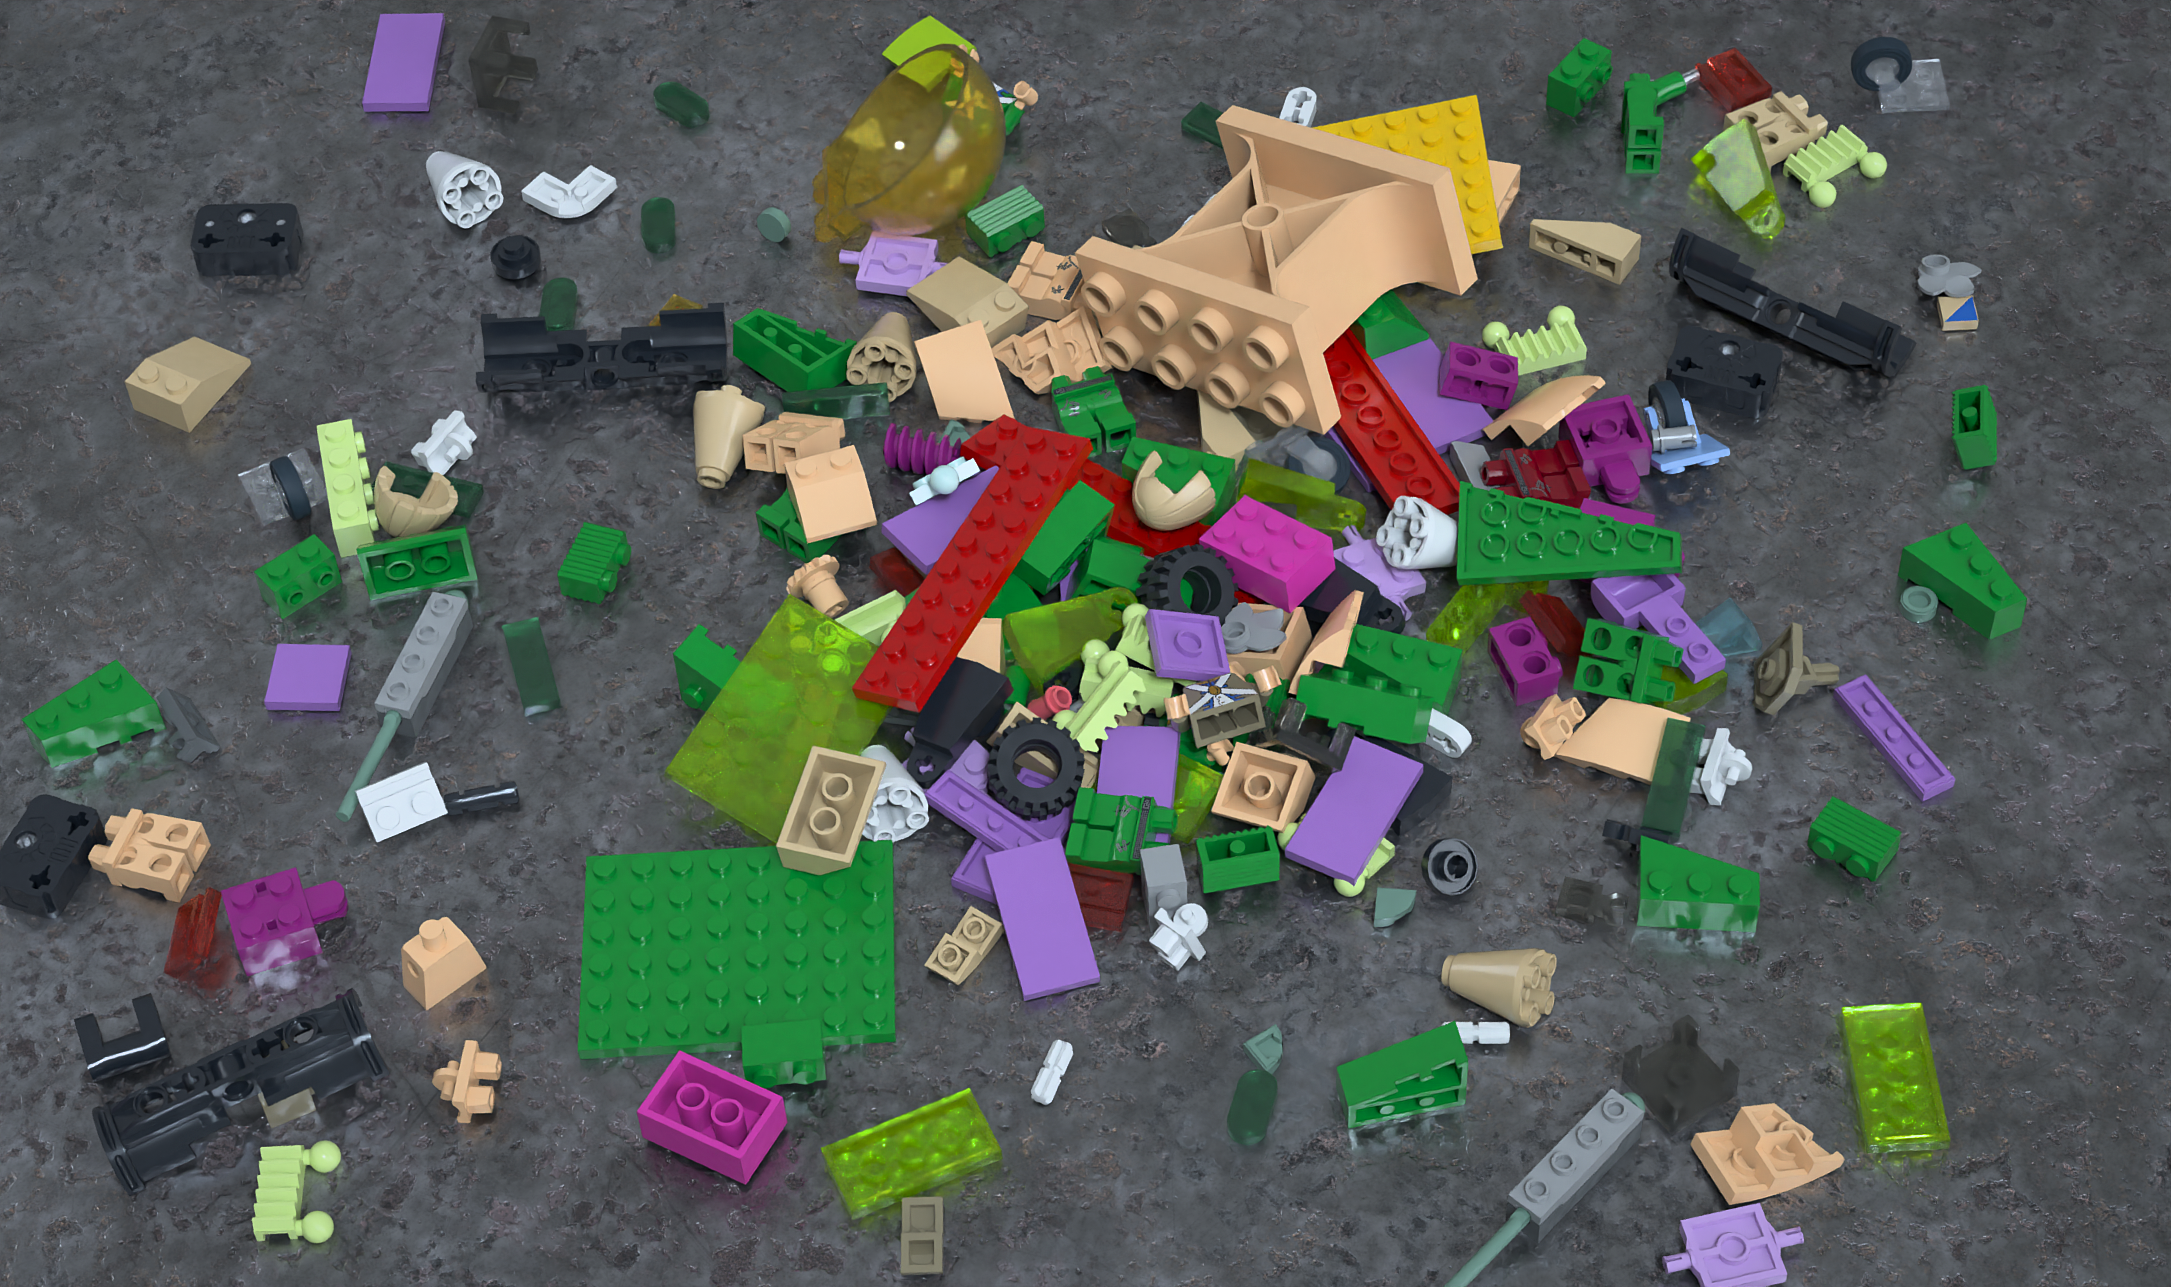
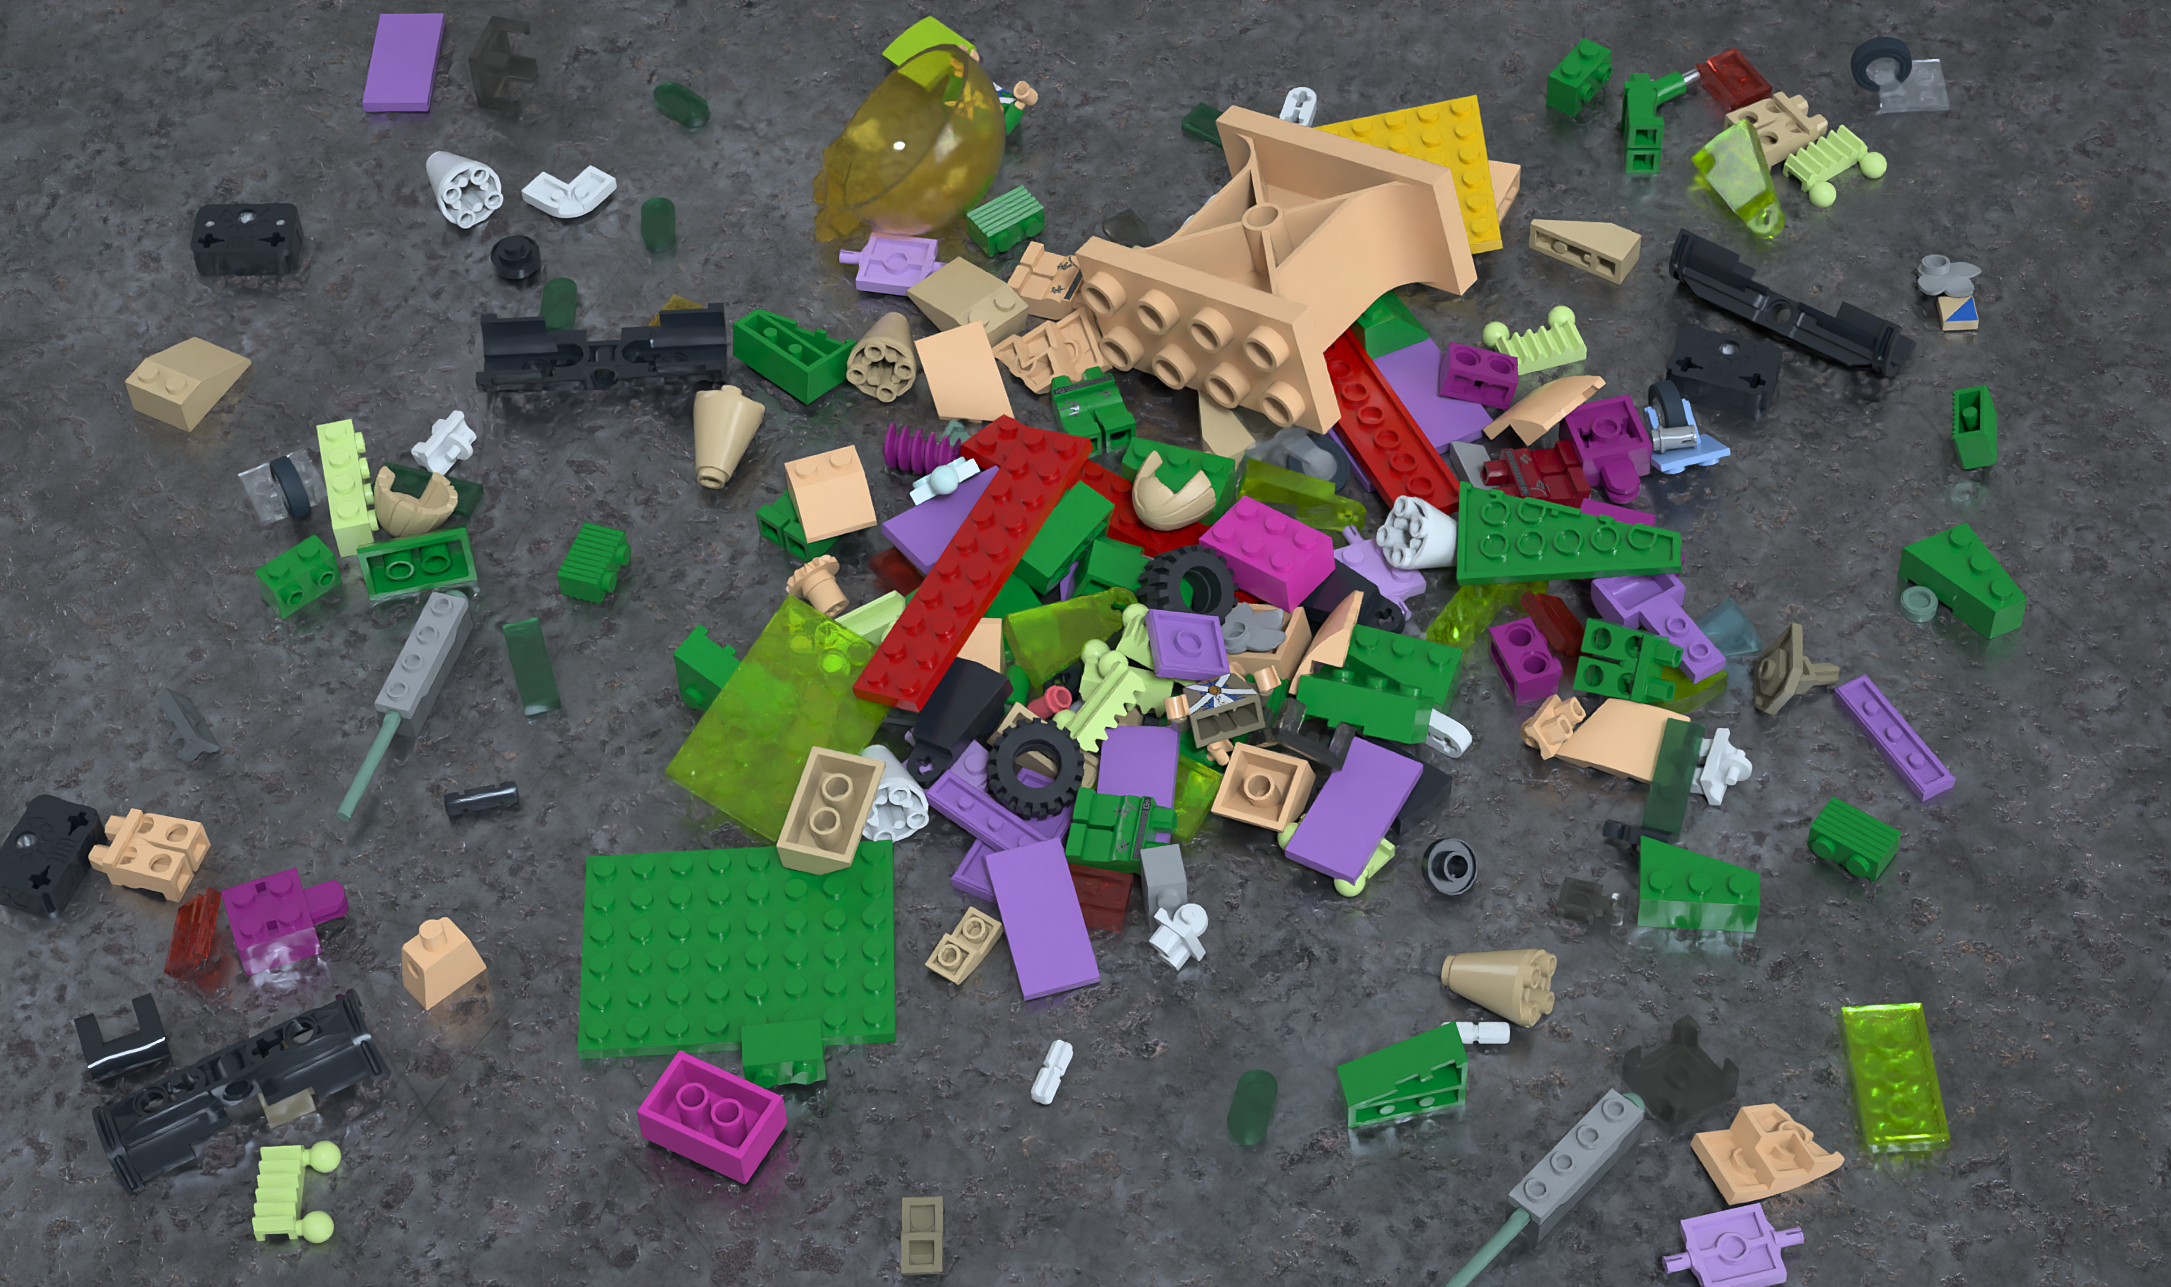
green wedge [21,659,166,768] -> none
medium lavender tile [264,644,352,711] -> none
white plate [354,762,448,842] -> none
light nougat hips [432,1040,502,1123] -> none
light nougat hips [743,412,845,474] -> none
sand green tile [757,207,791,242] -> none
clear green tile [782,382,890,420] -> none
clear neon green plate [821,1088,1003,1220] -> none
green brick [1196,825,1280,893] -> none
sand green tile [1243,1024,1283,1078] -> none
sand green tile [1374,887,1416,927] -> none

